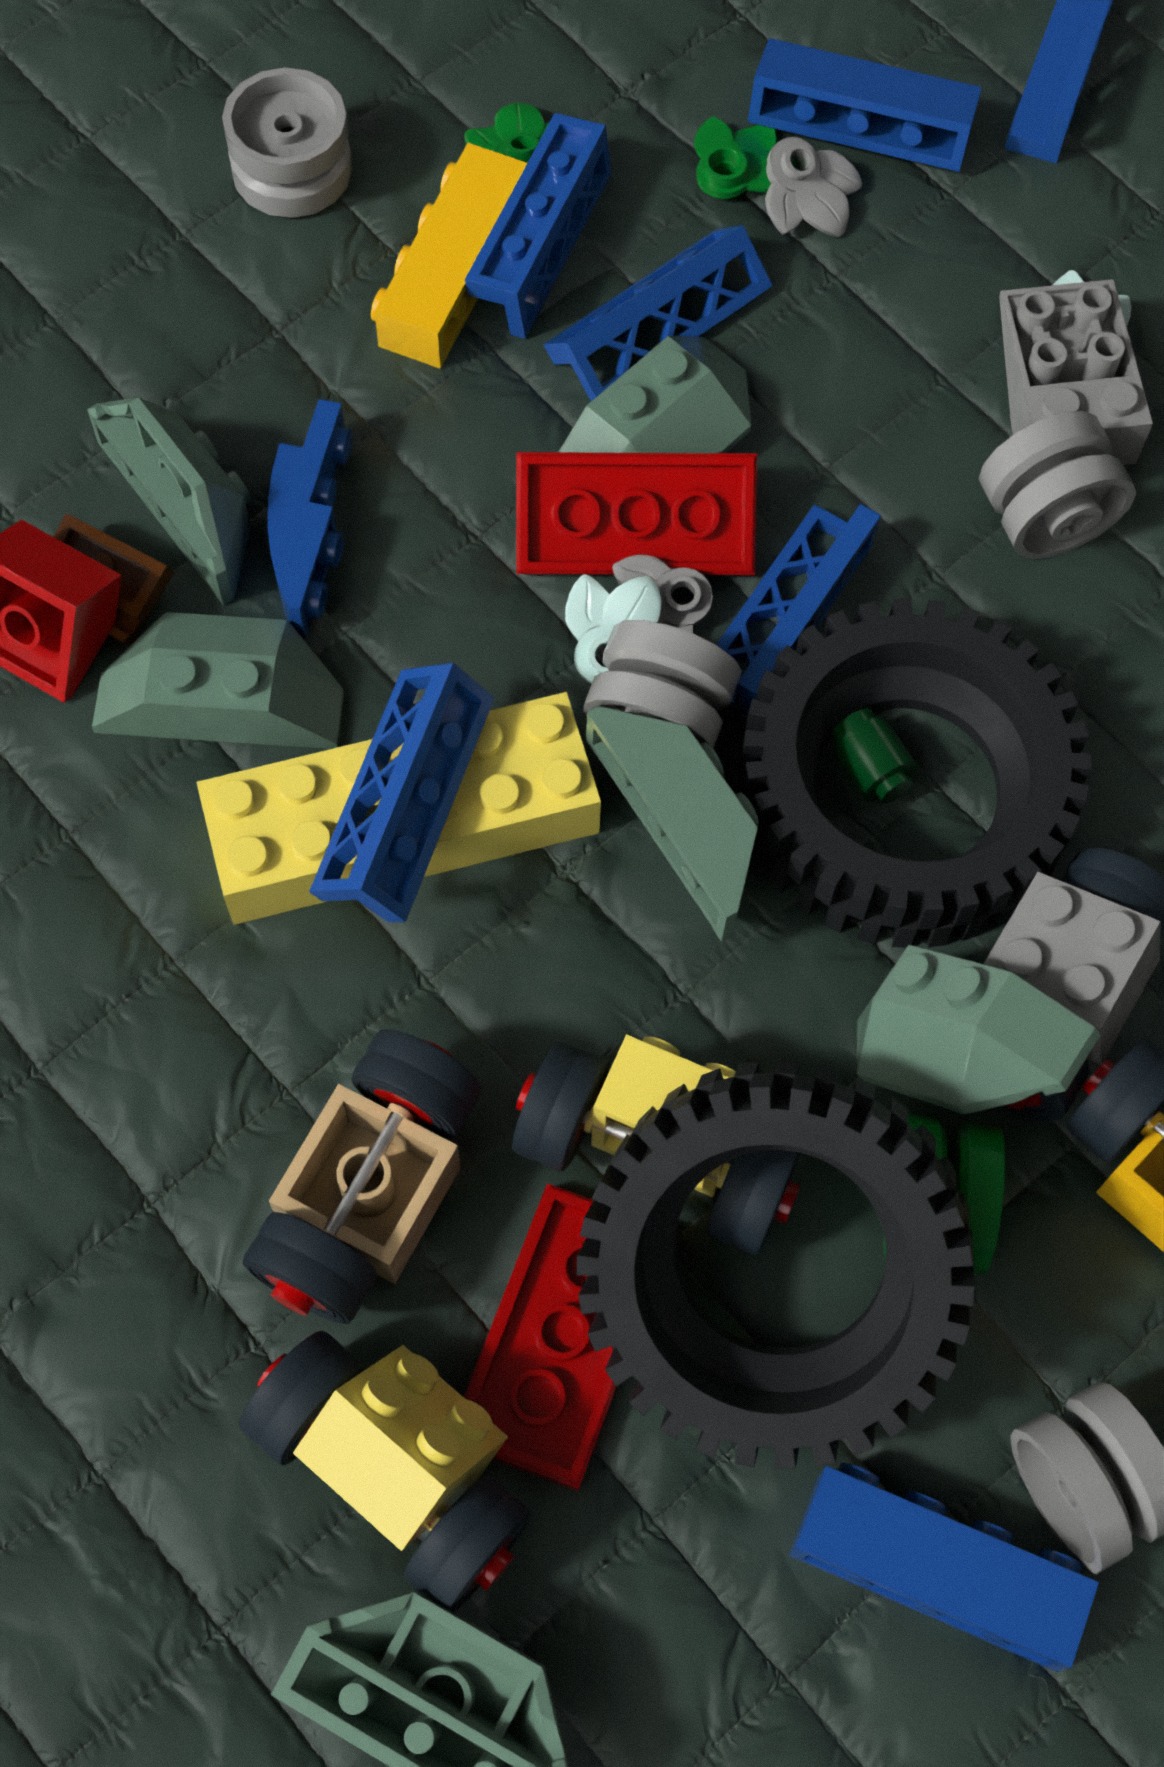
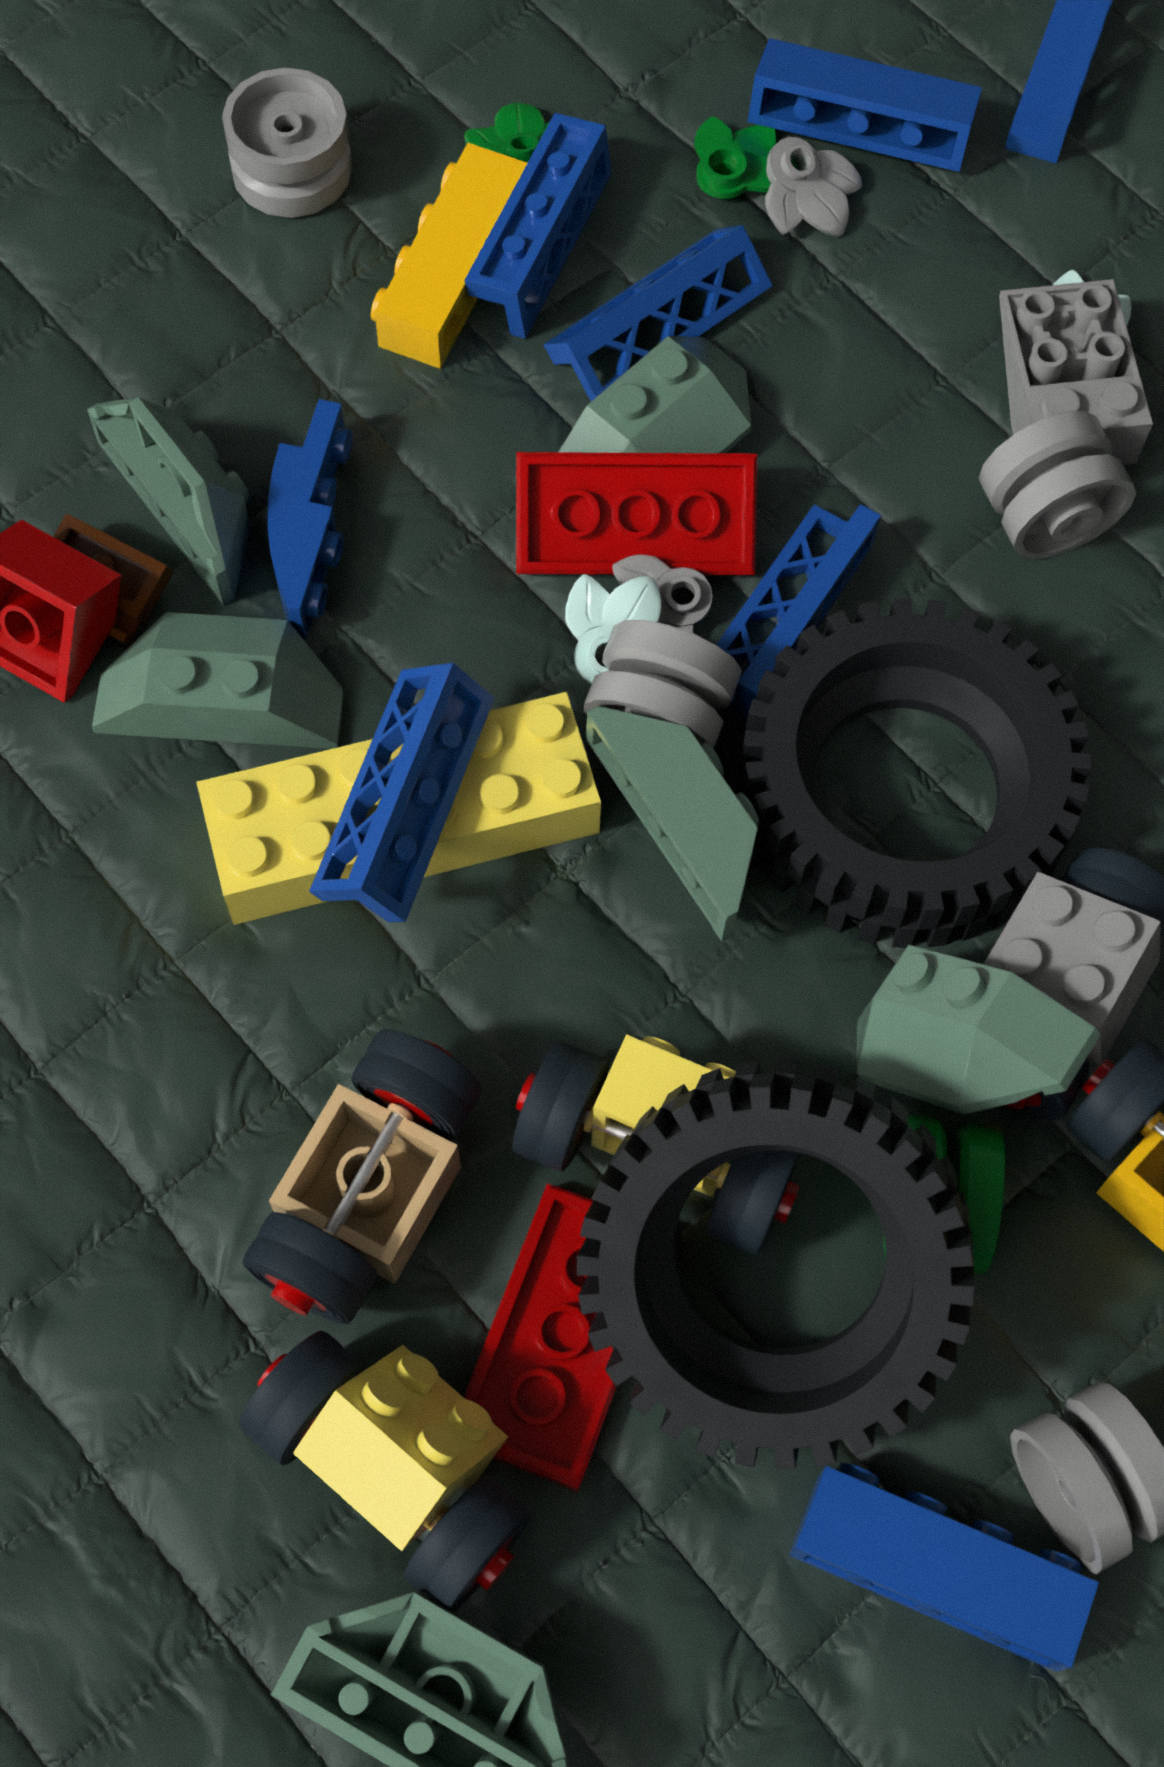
dark green brick [830,708,918,803] -> none

